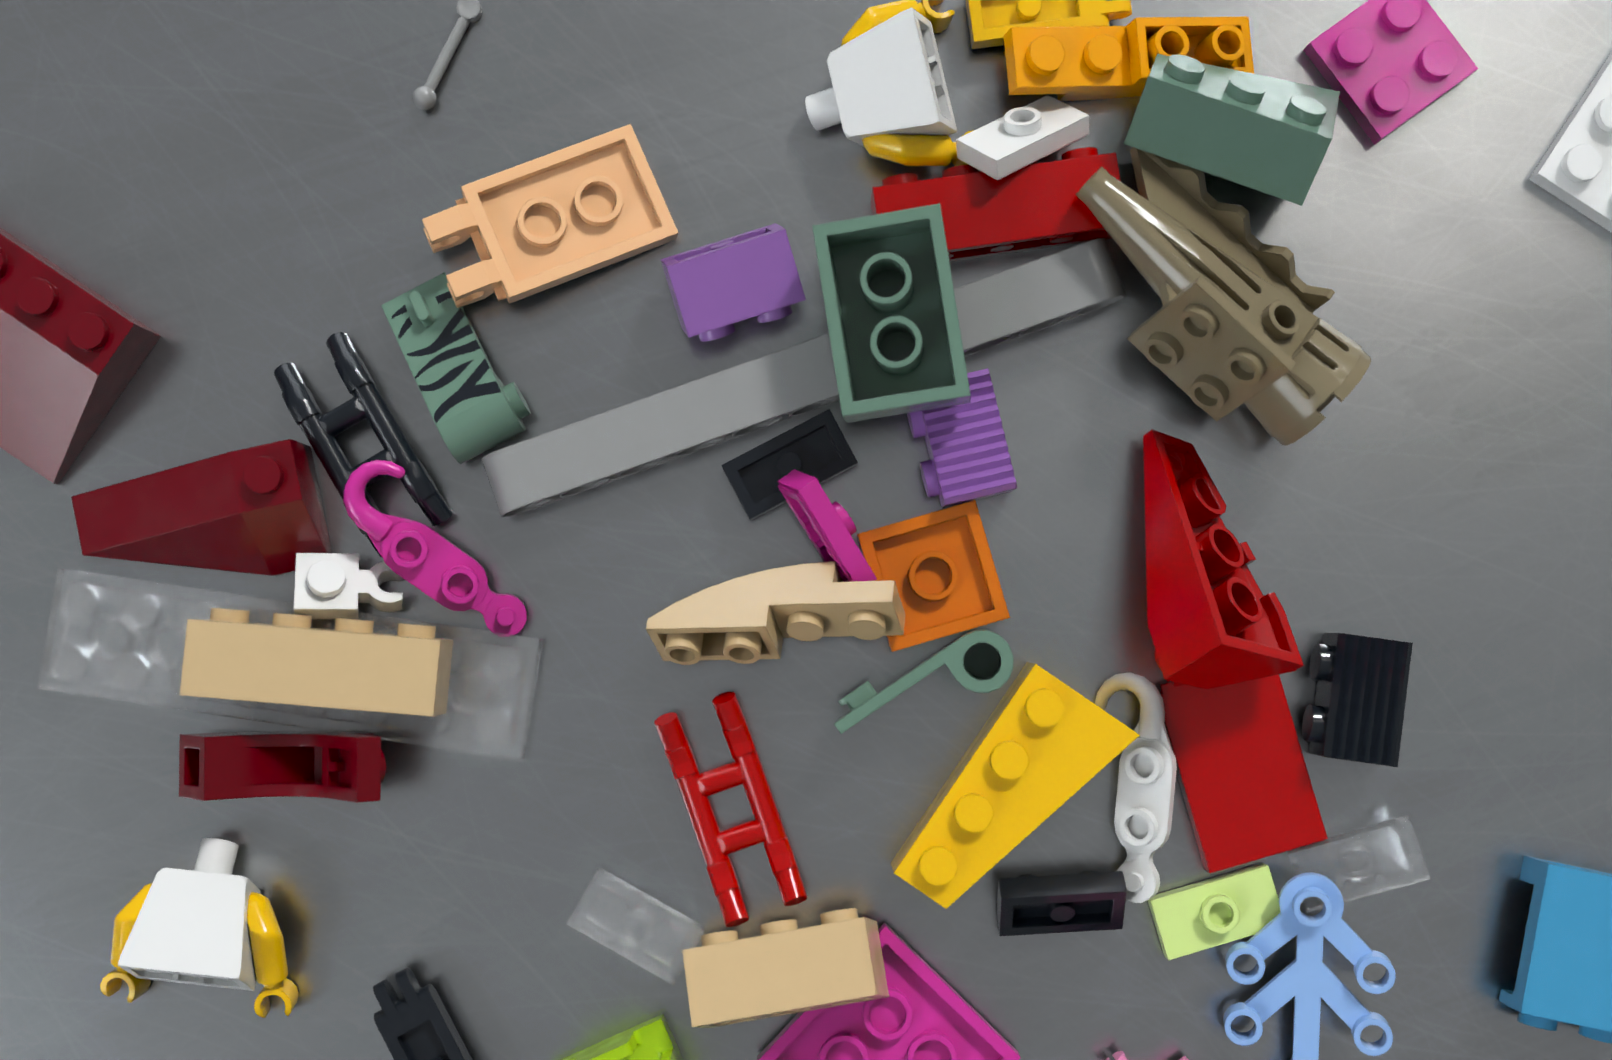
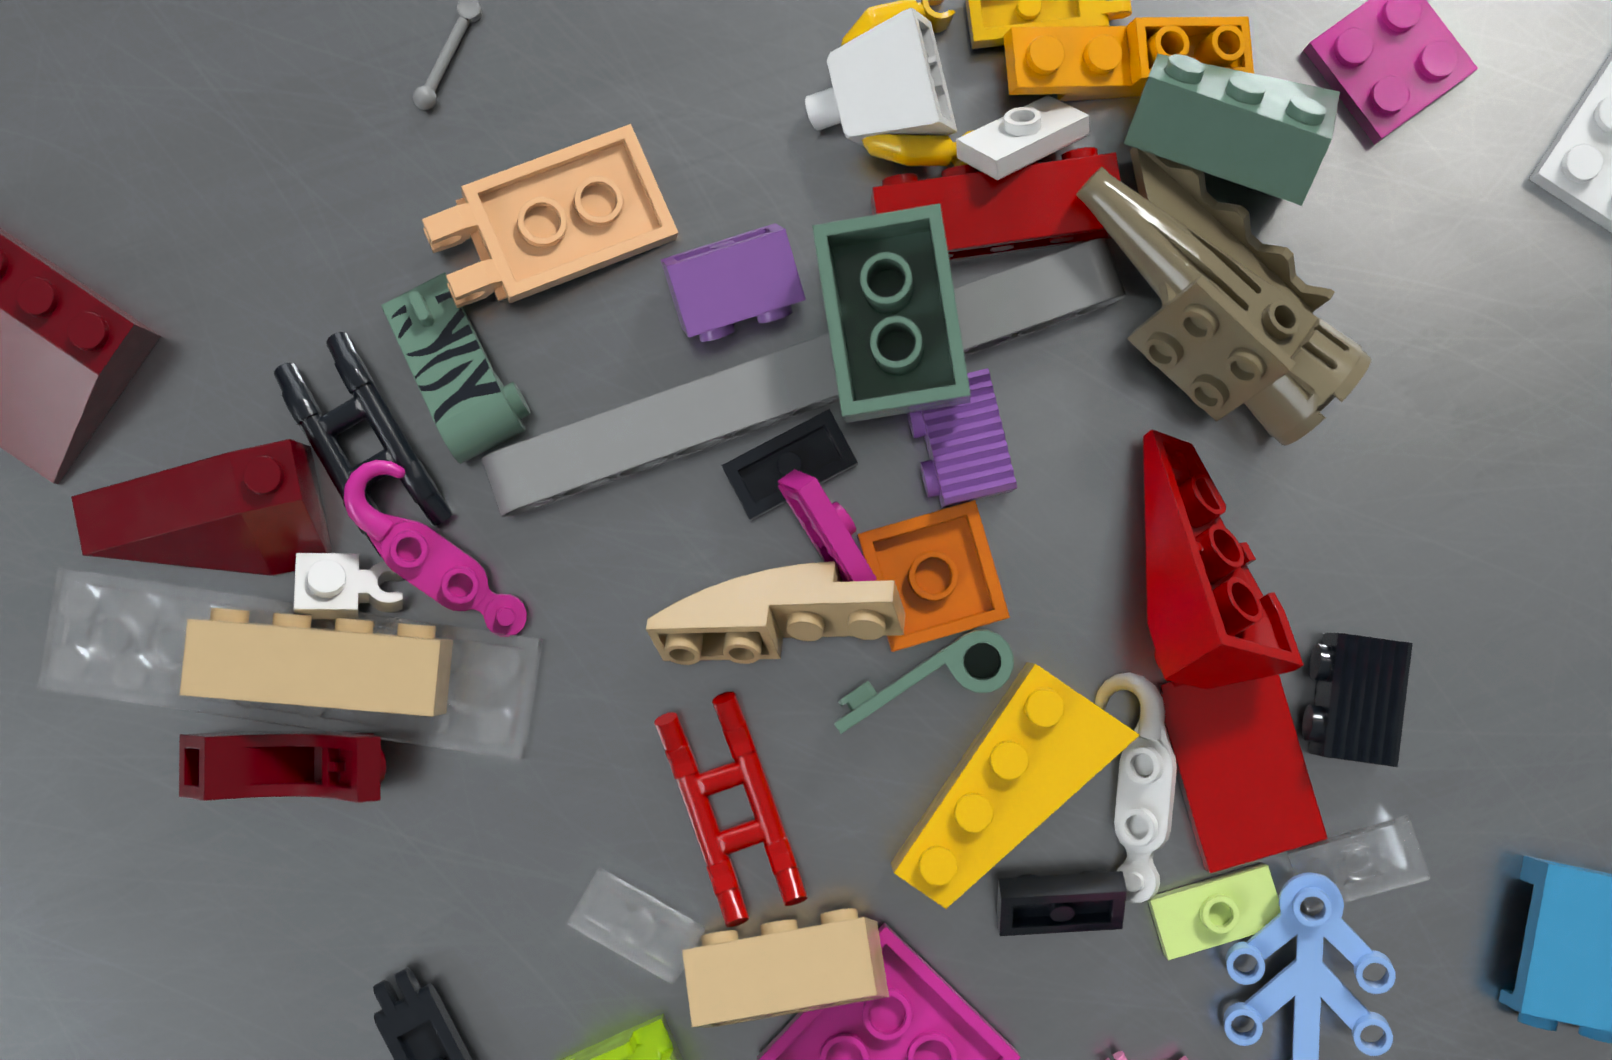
white torso [100,838,299,1018] -> none

